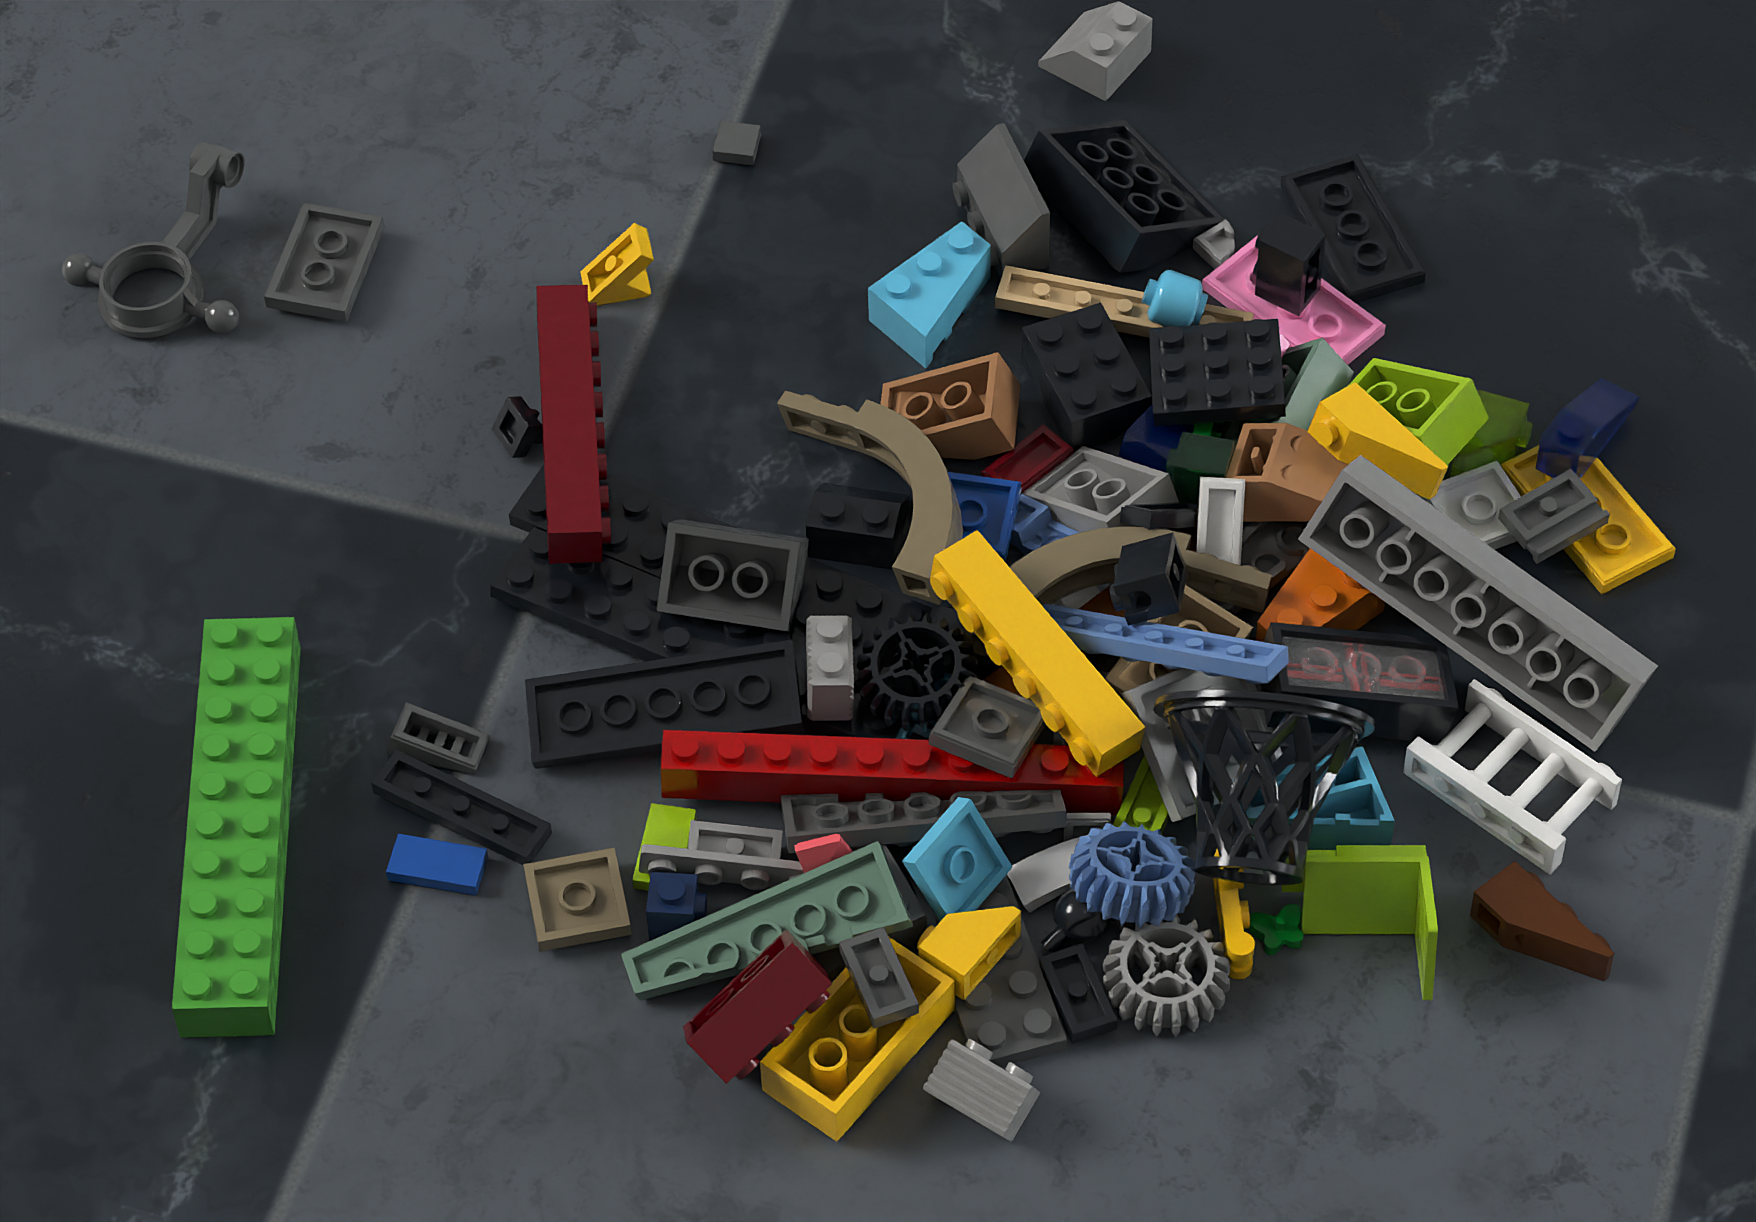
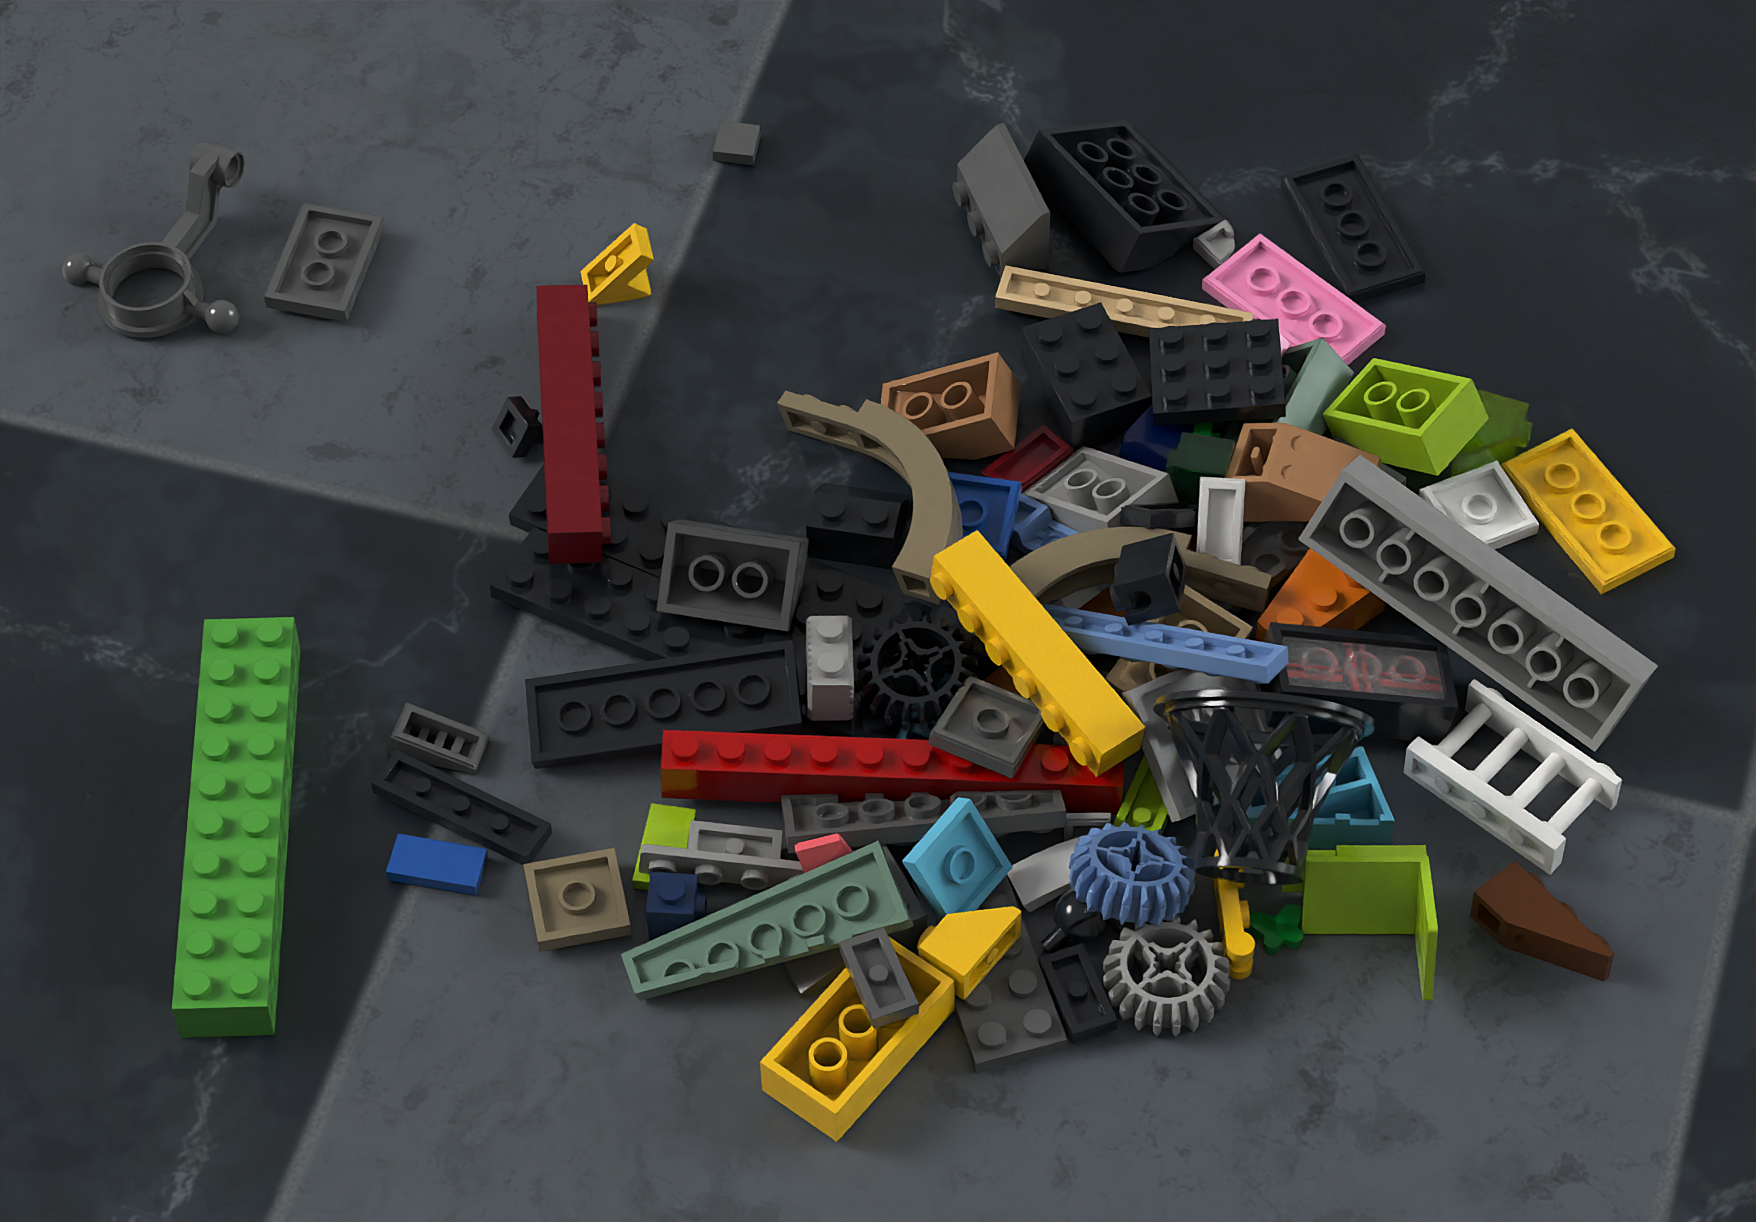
dark red brick [683,929,832,1084] -> none
medium azure wedge [868,221,991,368] -> none
light grey brick [923,1039,1041,1142] -> none
light grey slope [1038,1,1153,101] -> none
medium azure head [1141,270,1208,327] -> none
black brick [1253,213,1326,316] -> none
yellow slope [1307,382,1449,500] -> none
dark grey plate [1498,469,1610,564] -> none
clear blue slope [1535,378,1639,479] -> none

